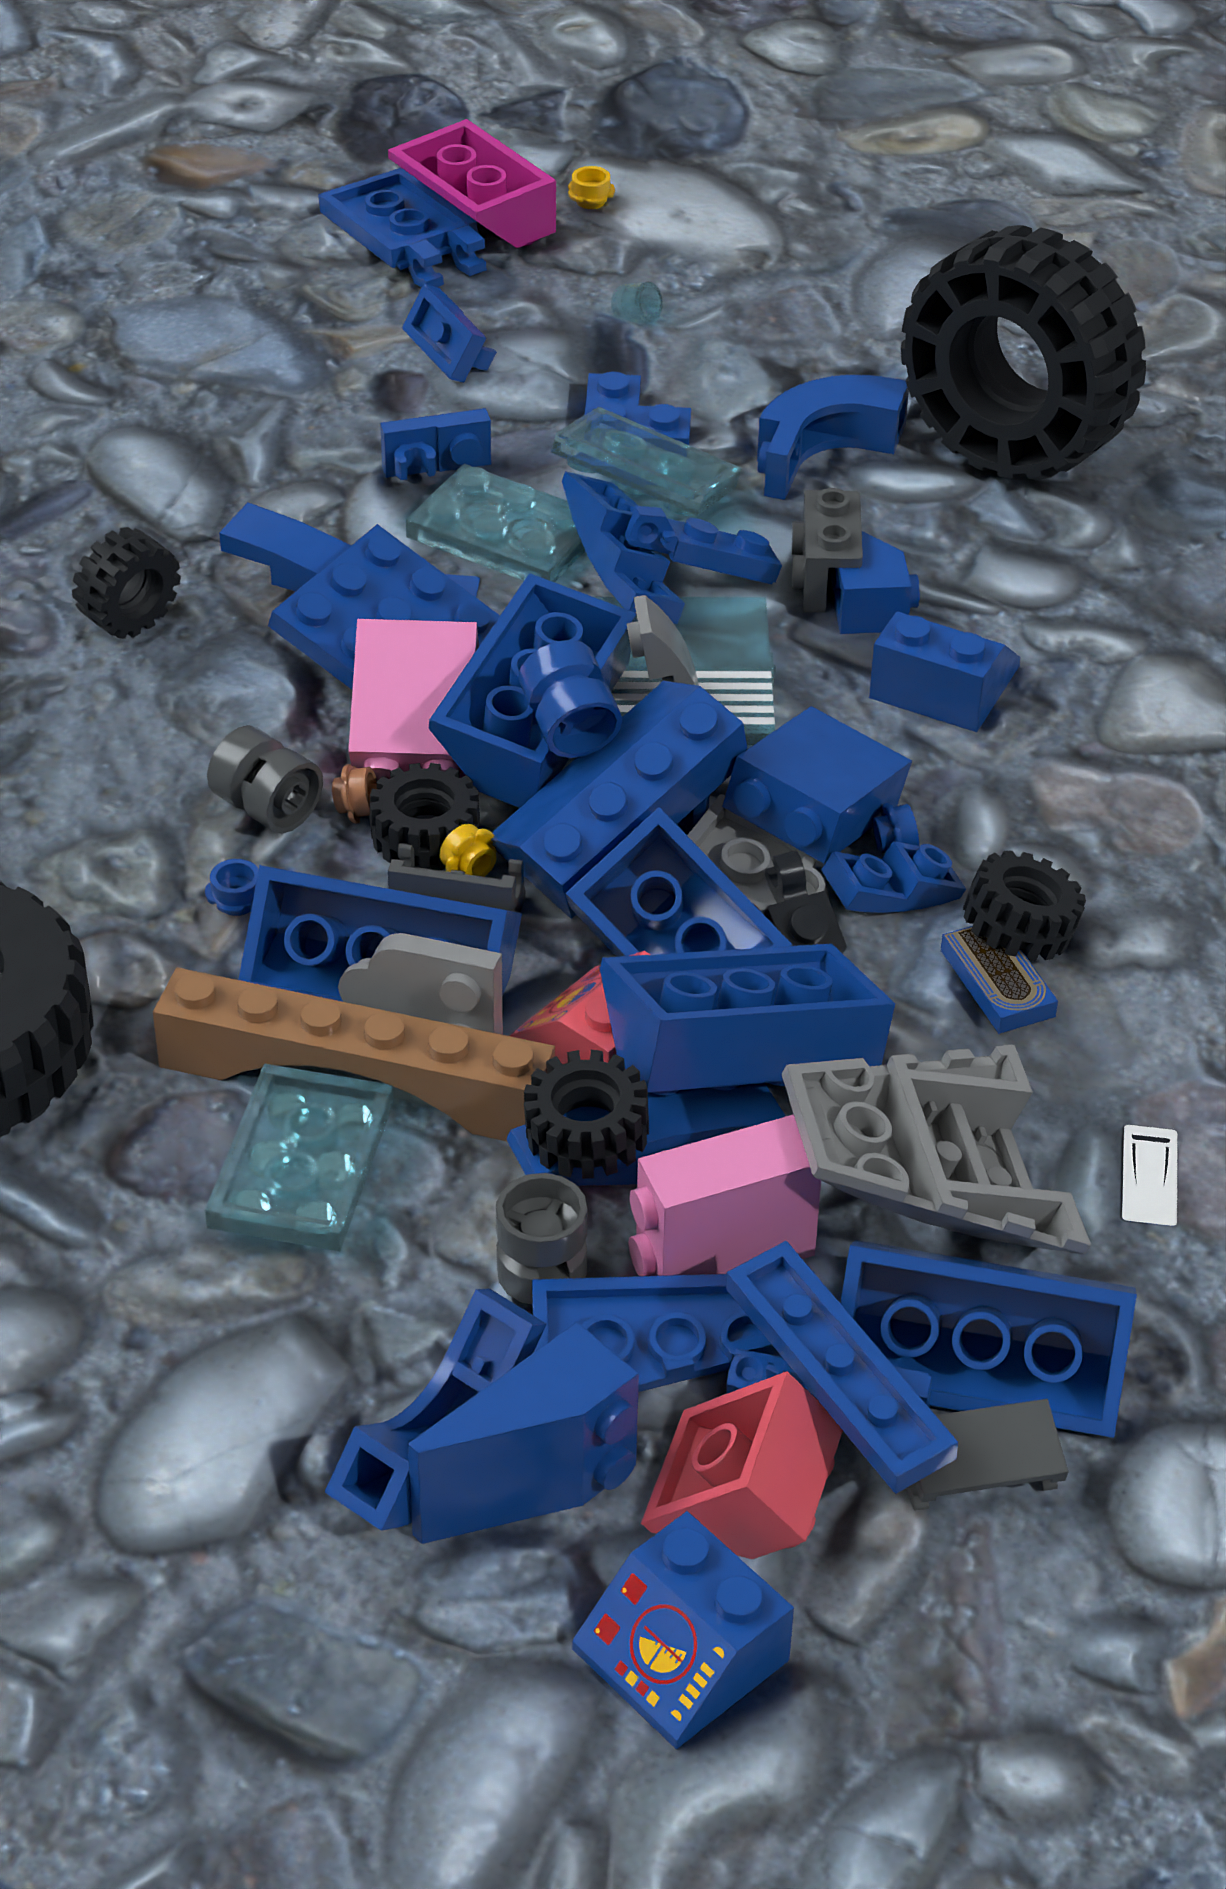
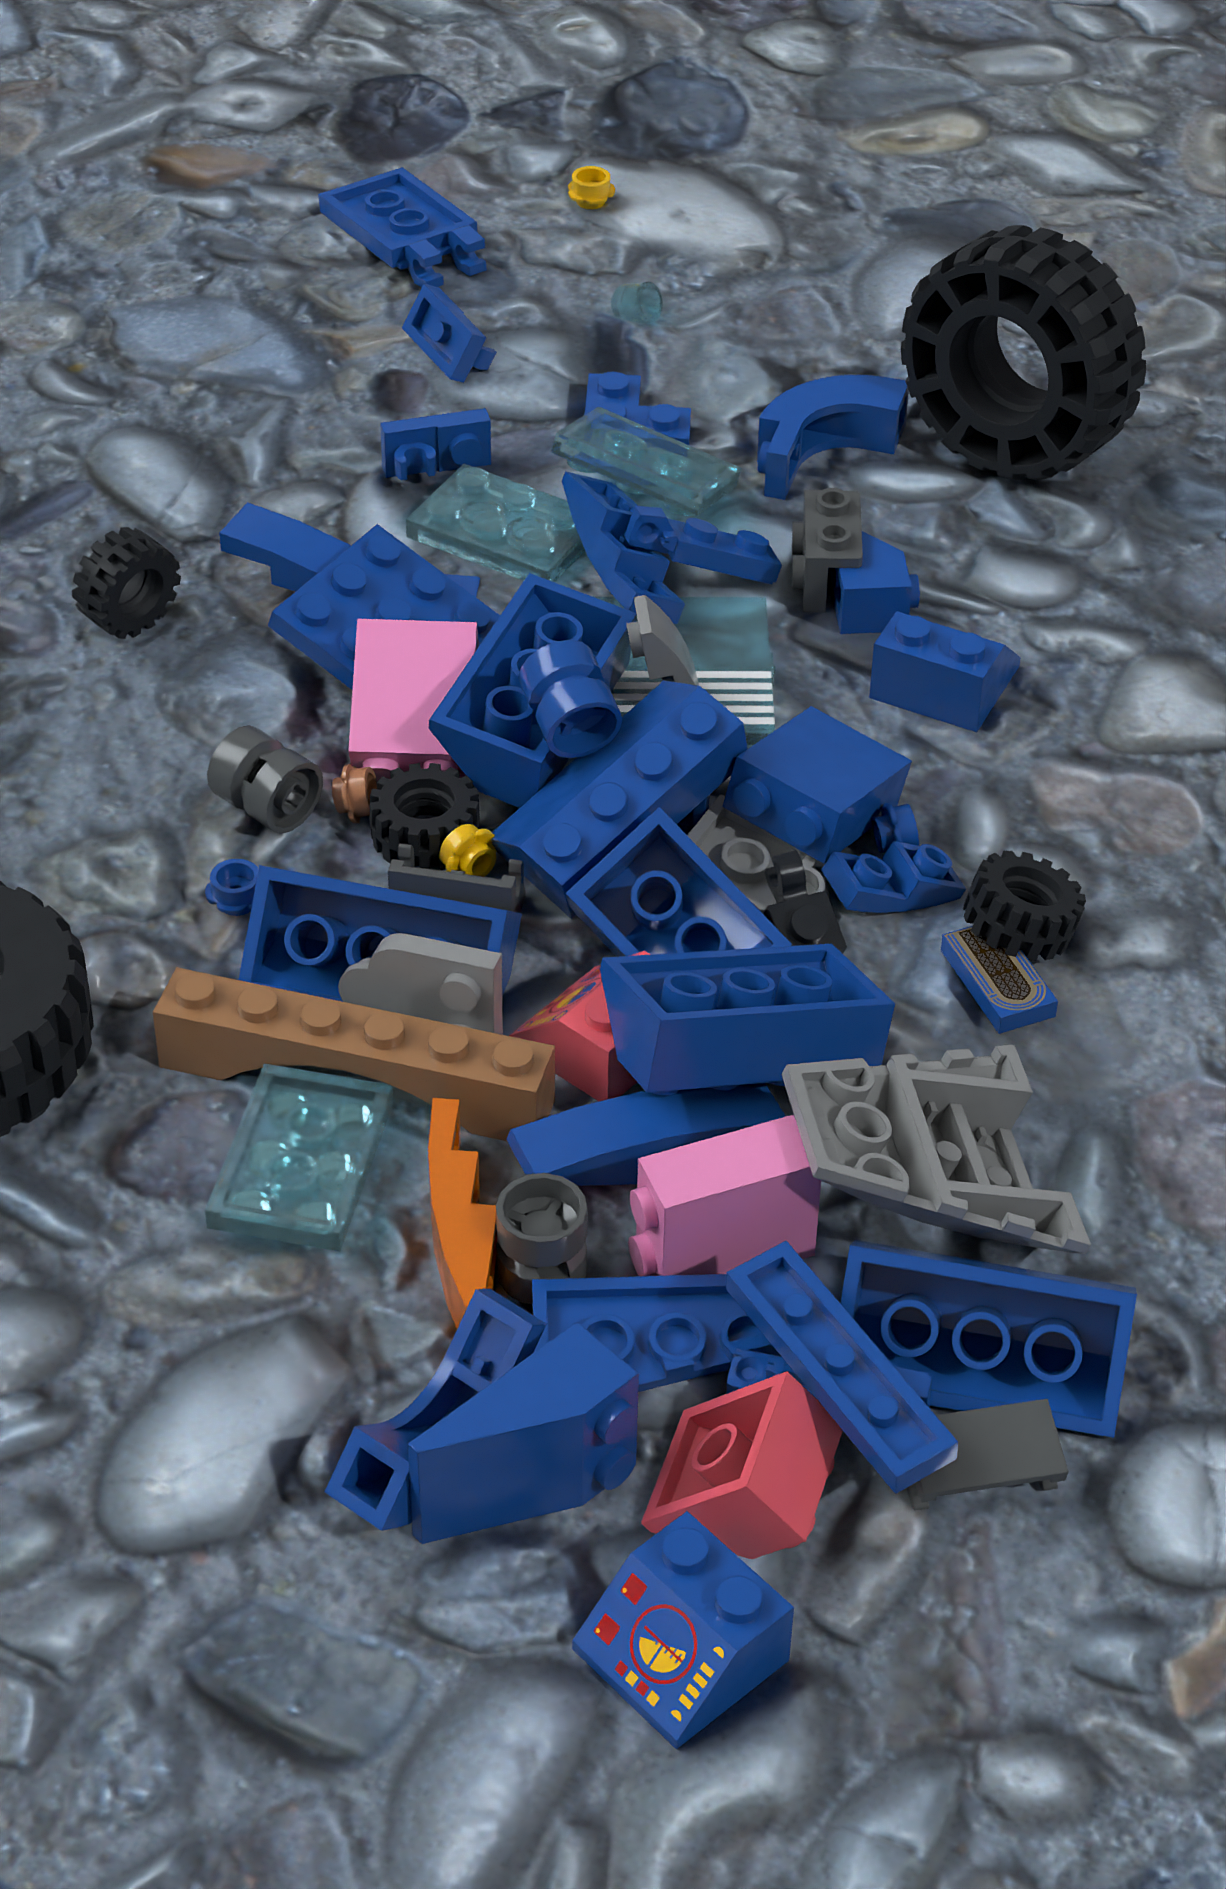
dark pink slope [388,119,556,248] -> none
black tyre [524,1050,649,1179] -> none
white sticker [1122,1125,1177,1226] -> none
none -> orange slope [428,1098,498,1328]

